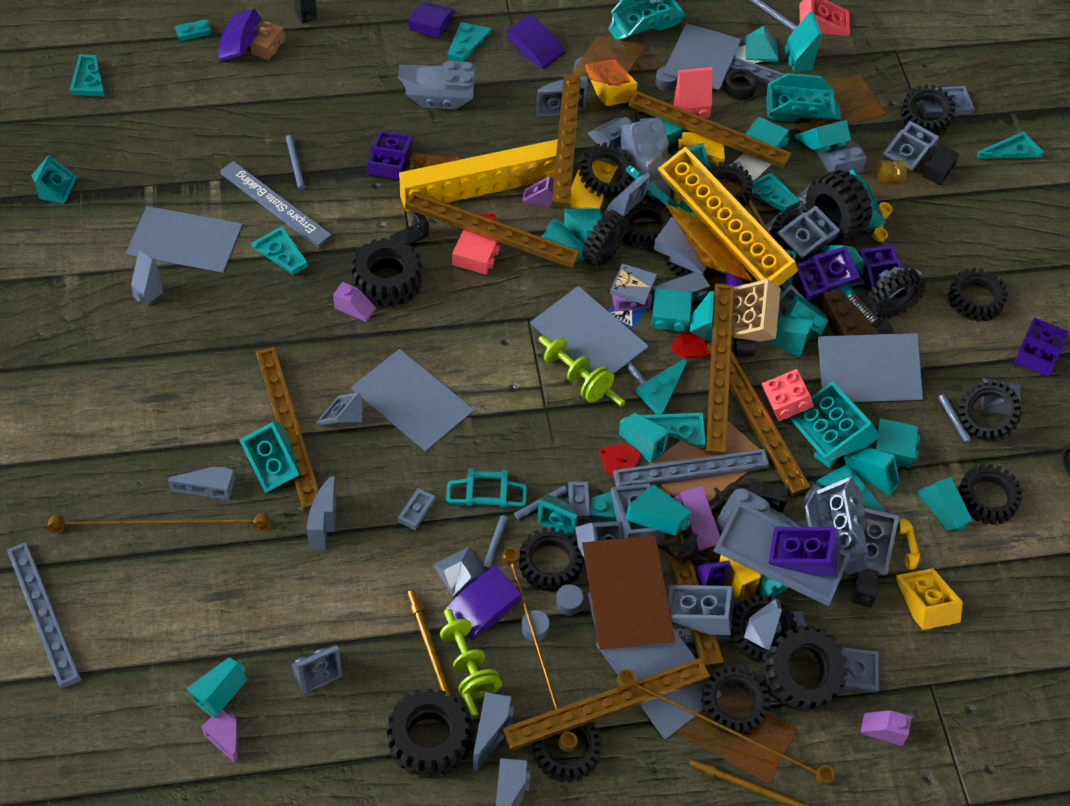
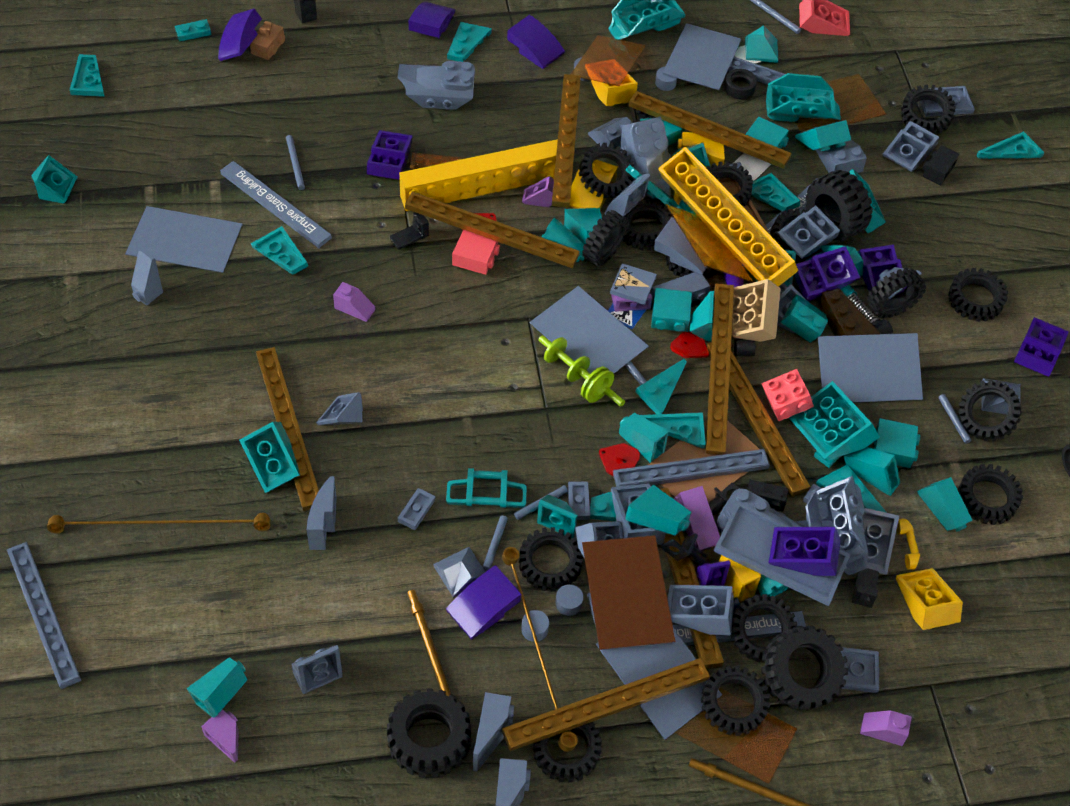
sand blue slope [168,467,235,500] -> none
sand blue piece [350,349,474,451] -> none
black tyre [352,238,422,308] -> none
lime piece [440,608,502,719] -> none
sand blue slope [536,76,588,116] -> none
pearl gold piece [617,669,835,785] -> none
coral slope [673,67,712,118] -> none
sand blue slope [744,599,782,650] -> none
teal slope [764,317,814,357] -> none
teal slope [784,11,822,72] -> none
yellow bar [871,202,892,242] -> none
clear yellow wheel [877,160,907,183] -> none

